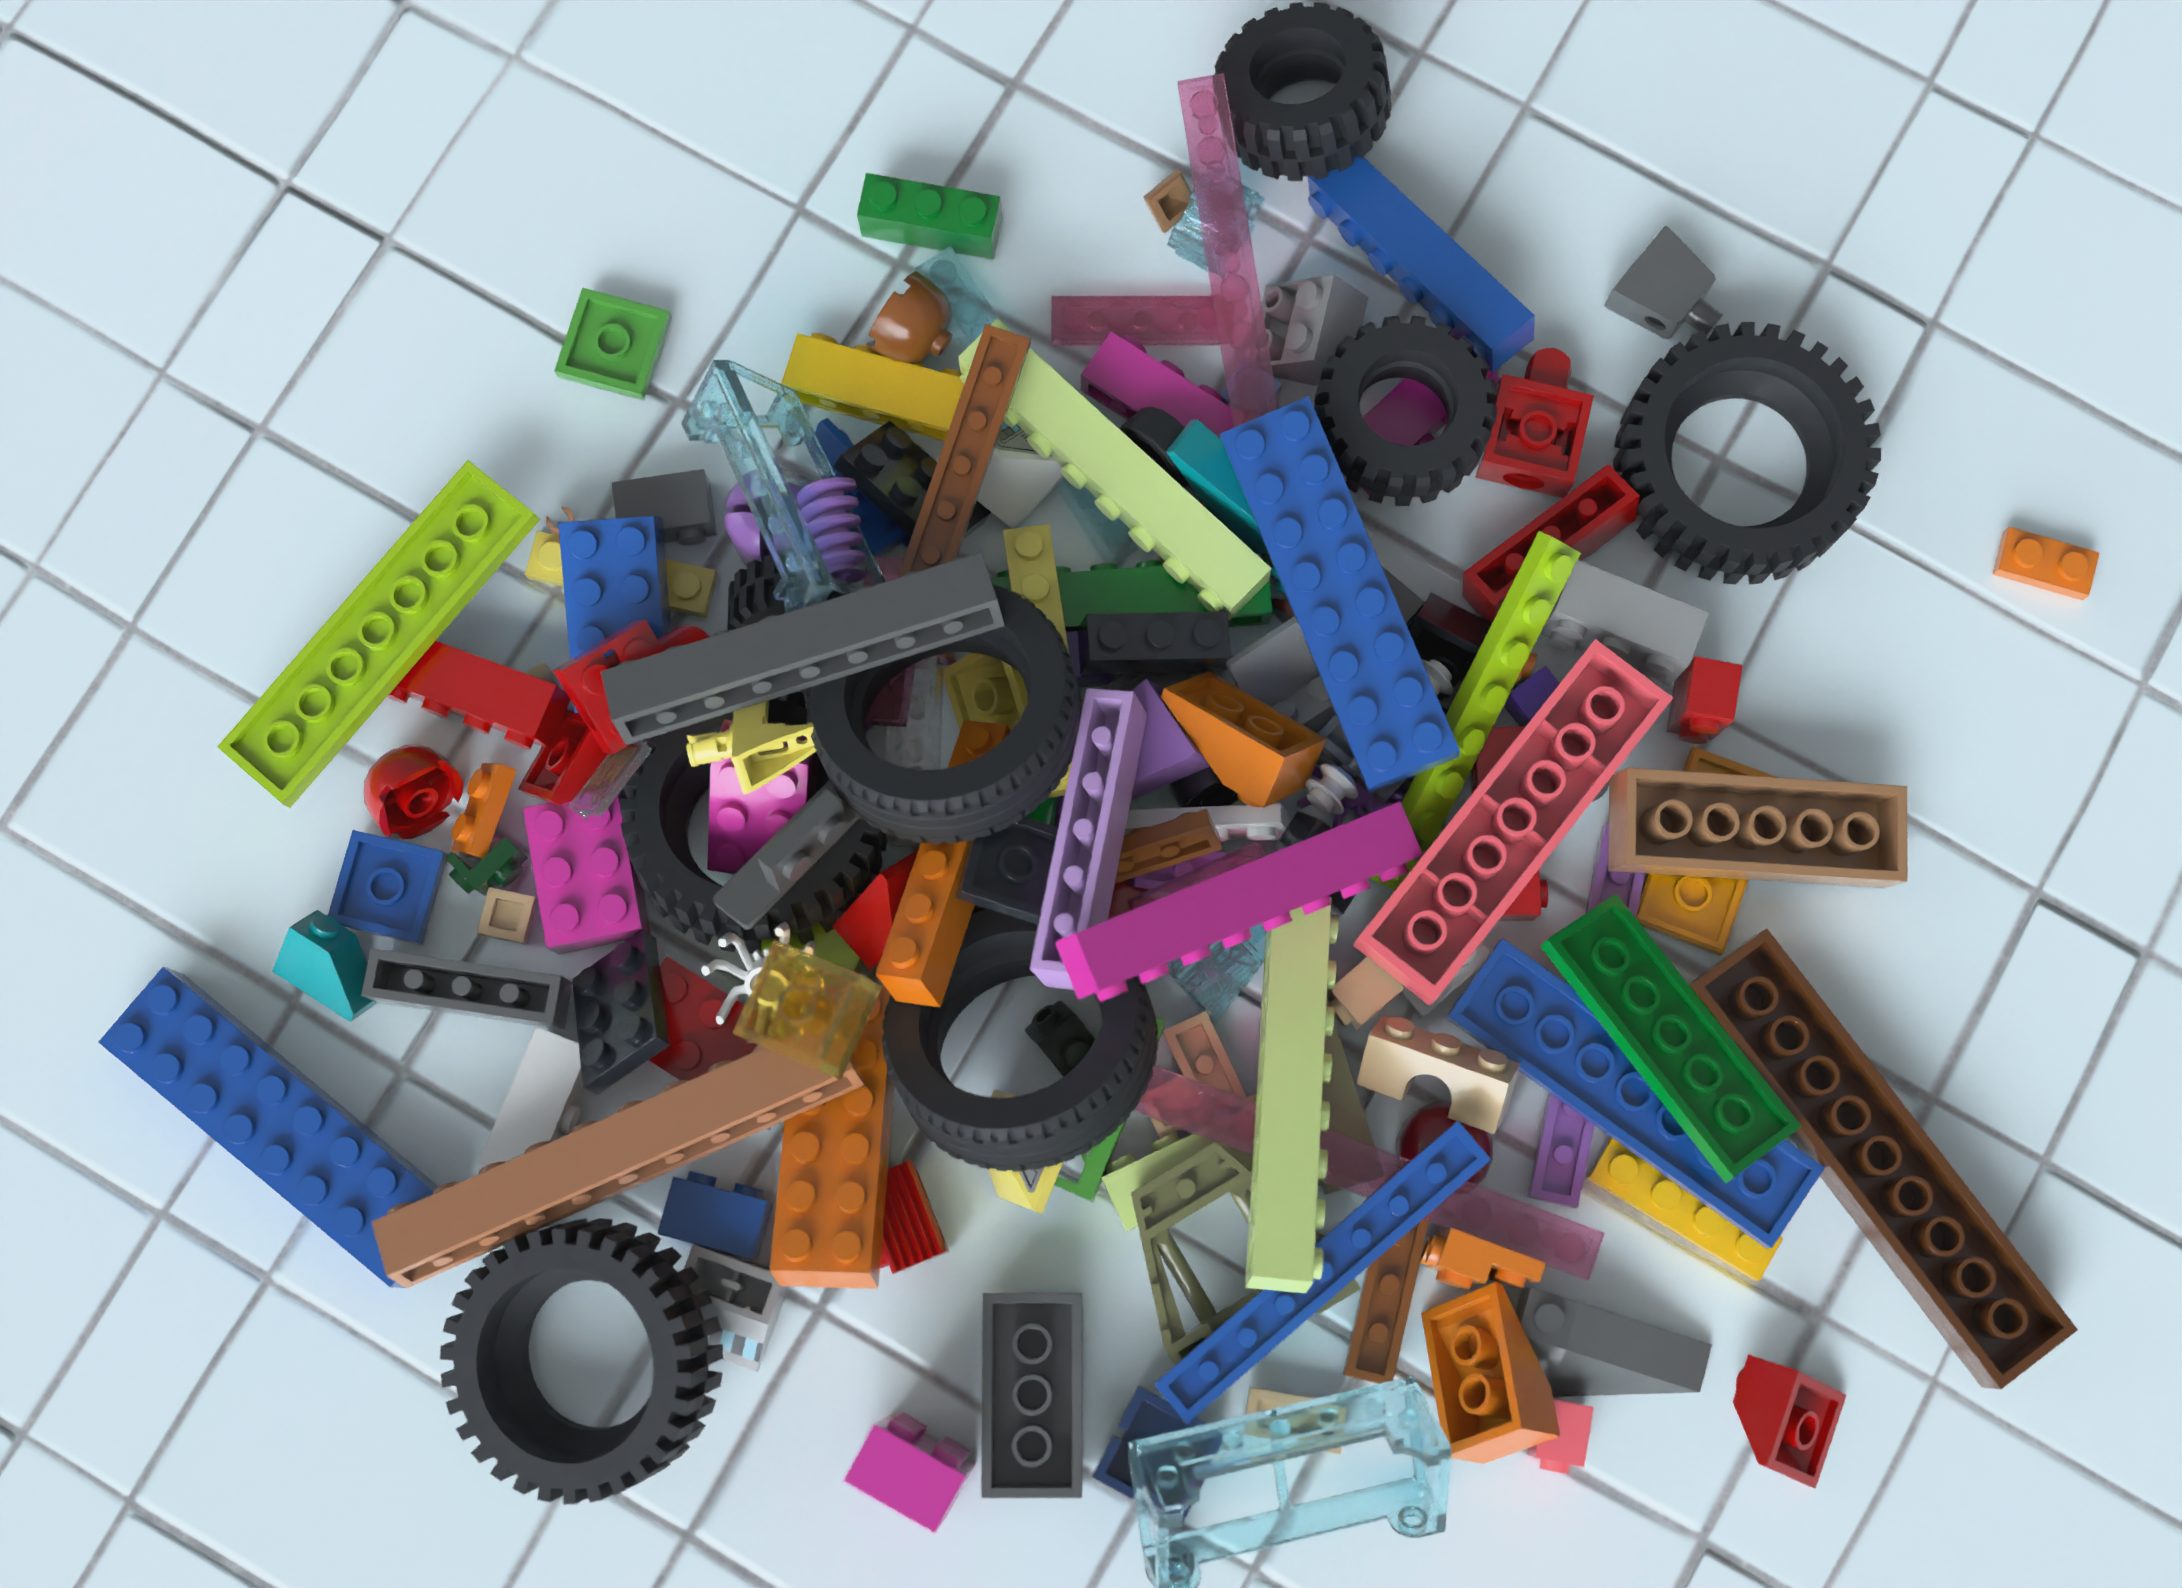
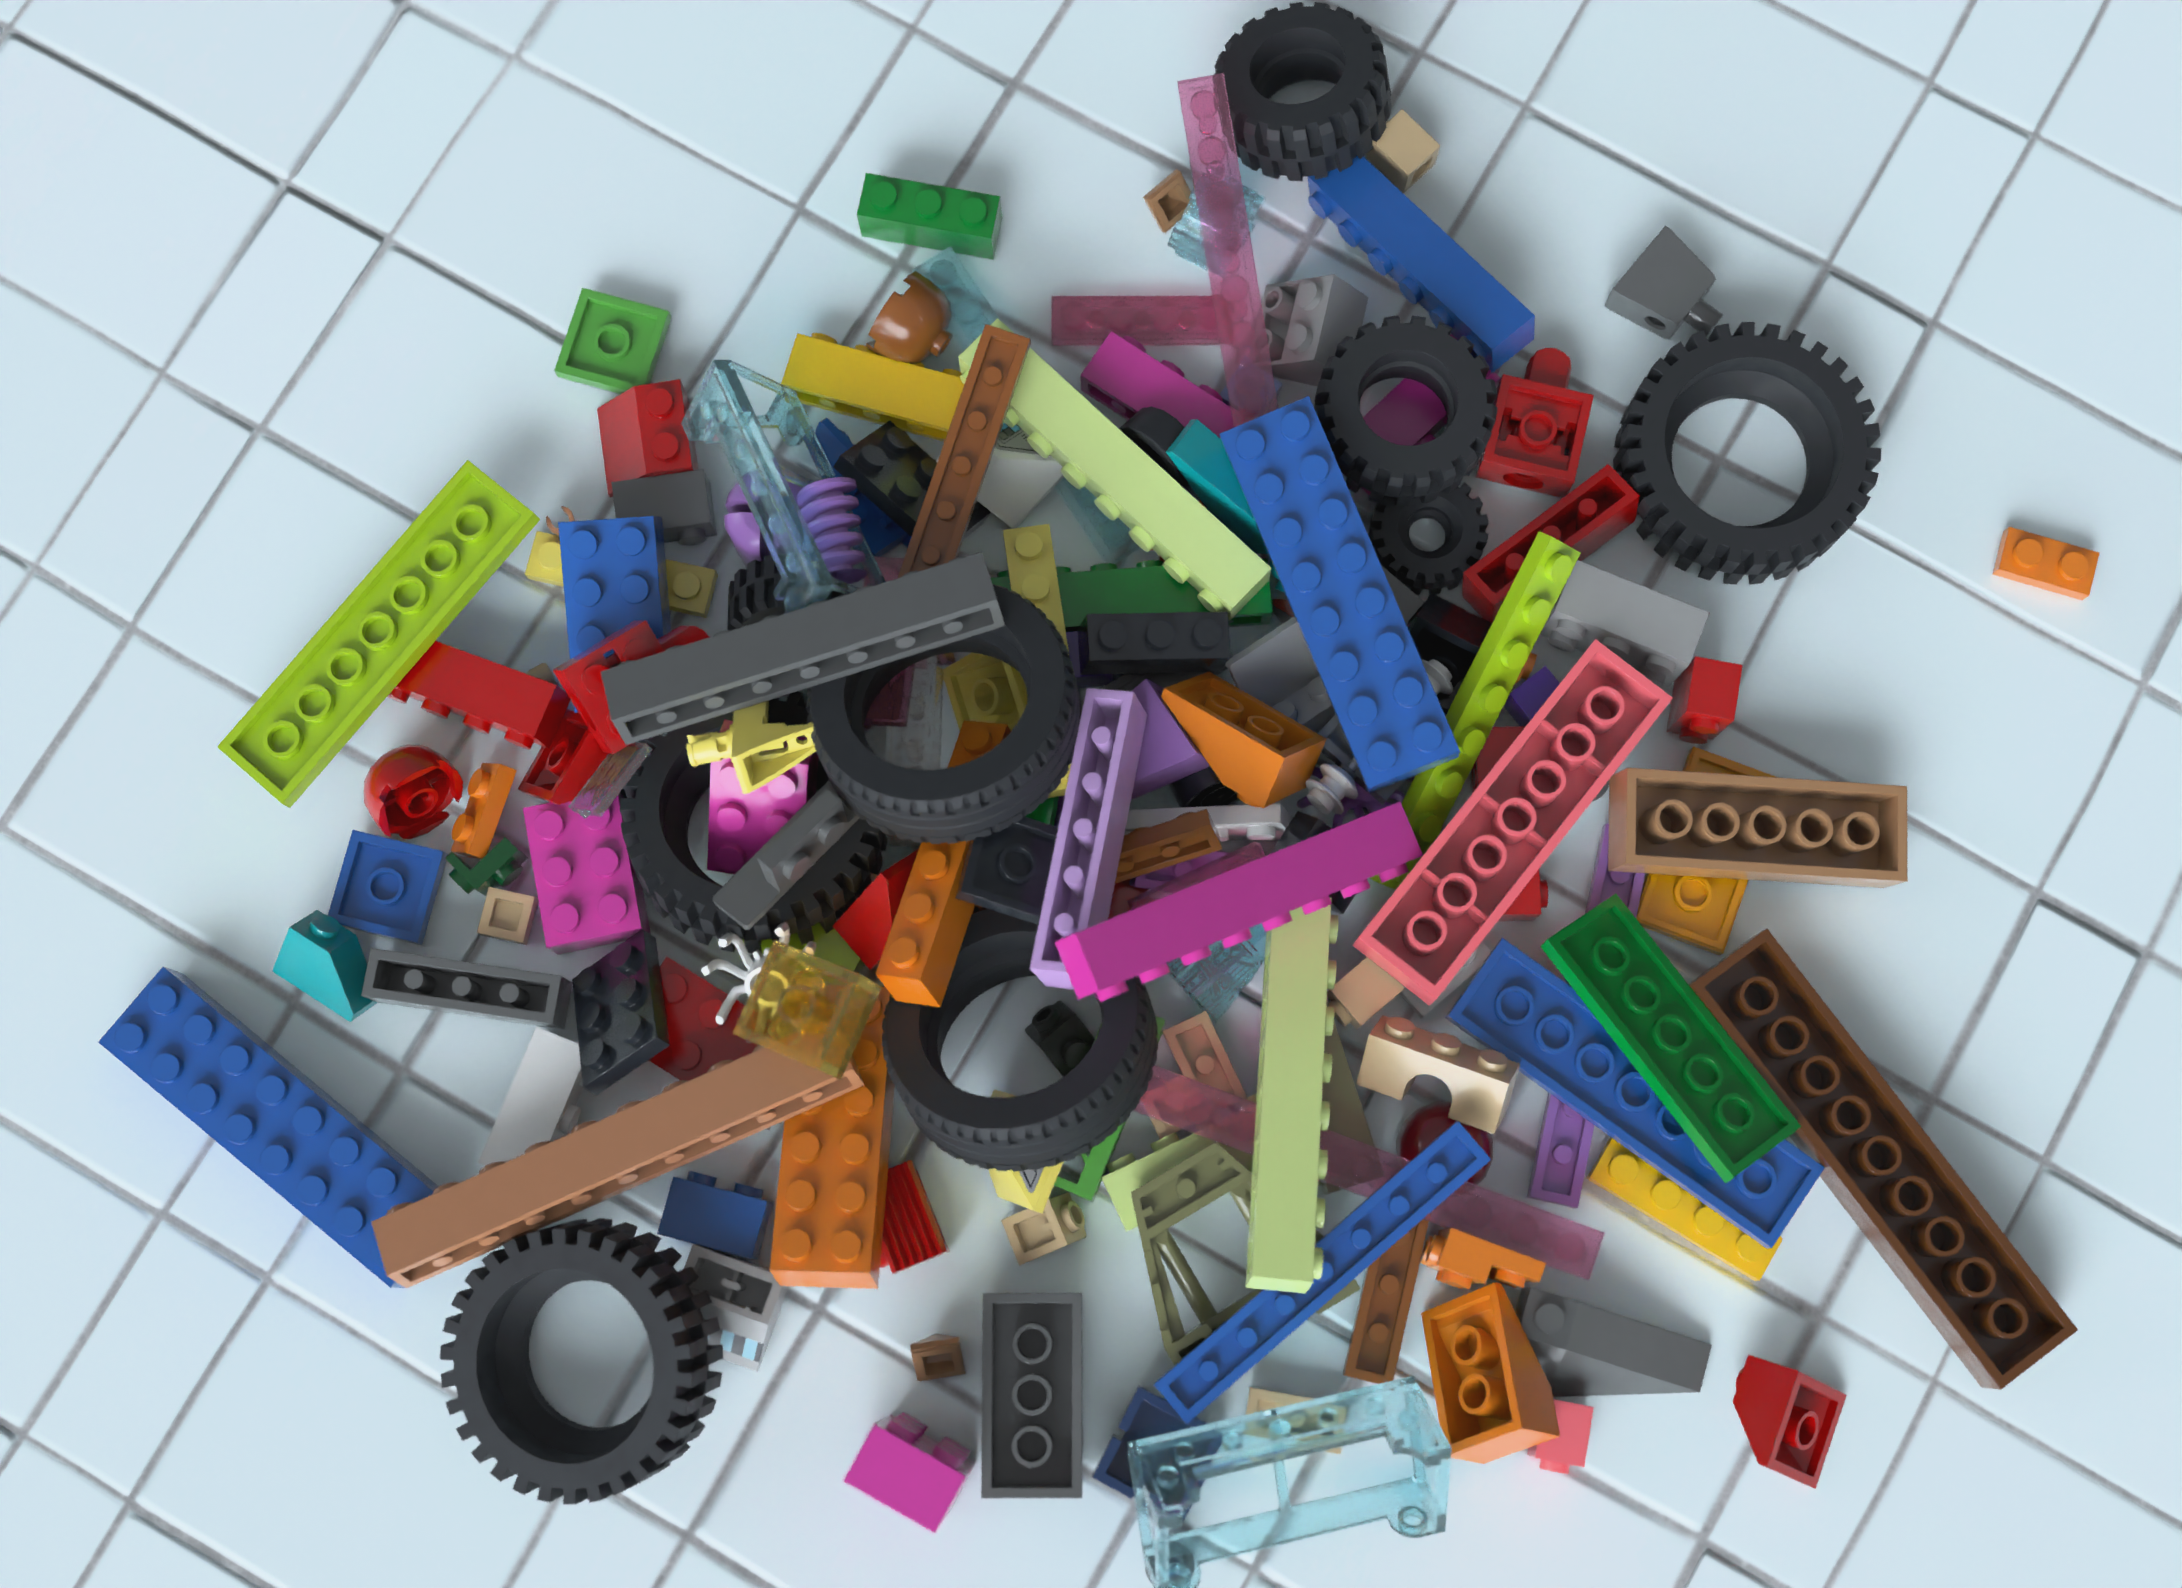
none -> red slope [597,379,699,498]
none -> medium nougat slope [910,1333,966,1381]
none -> tan bracket [1001,1192,1087,1266]
none -> tan brick [1366,109,1441,194]
none -> black tyre [1368,482,1489,595]

